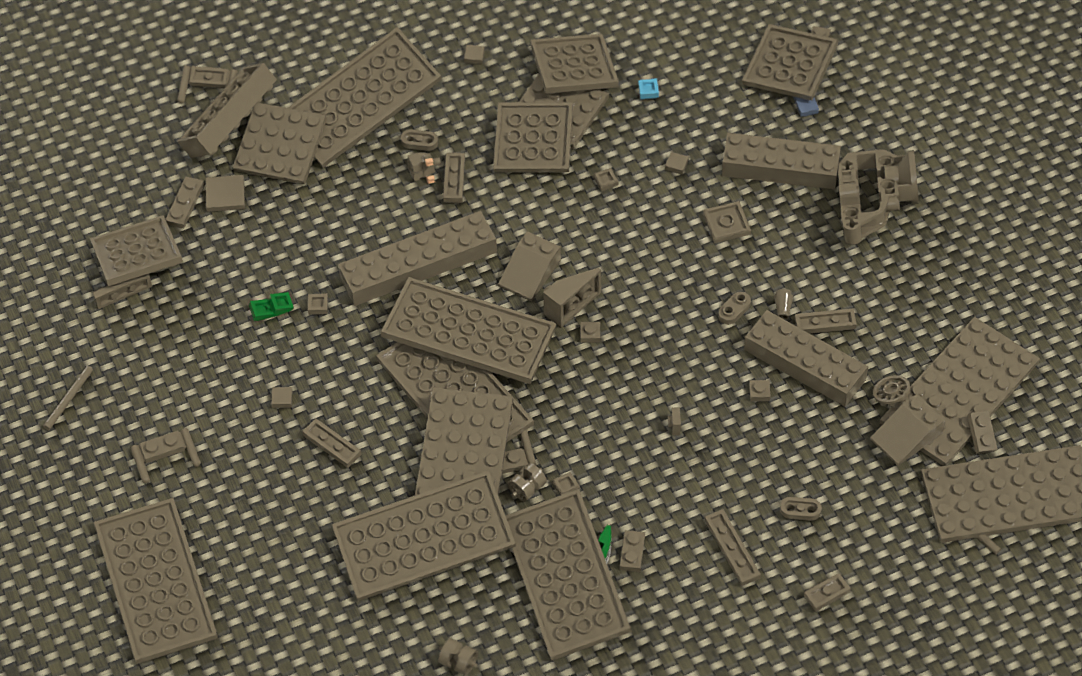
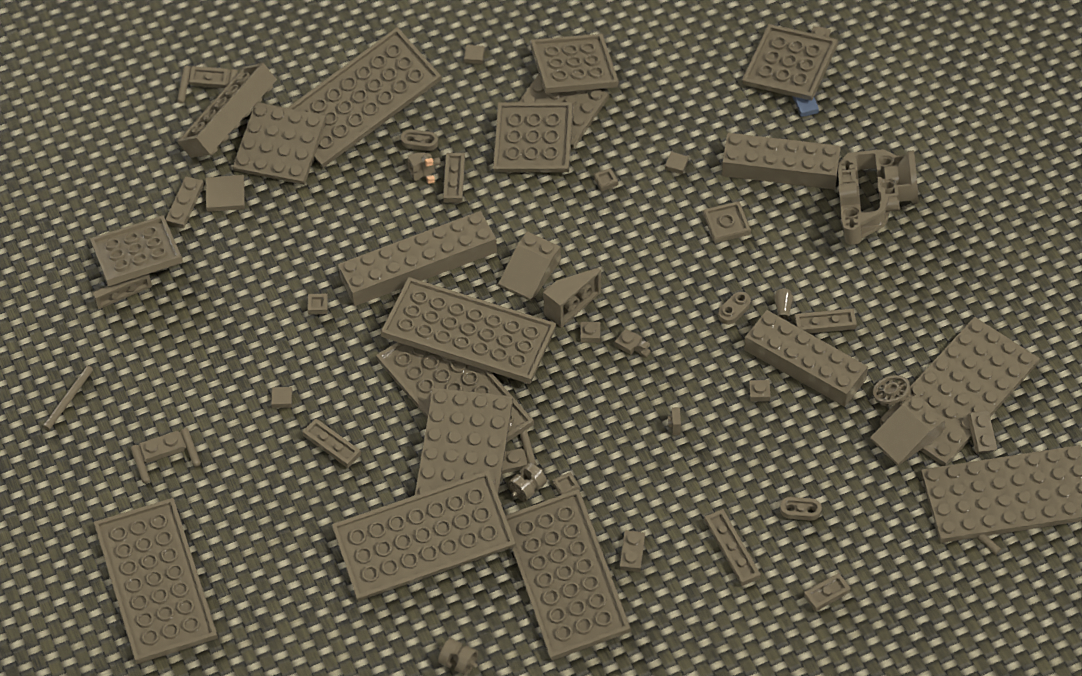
green slope [249,292,294,321] -> none
green slope [598,524,612,563] -> none
medium azure plate [638,79,659,99] -> none
none -> dark tan plate [615,329,651,358]

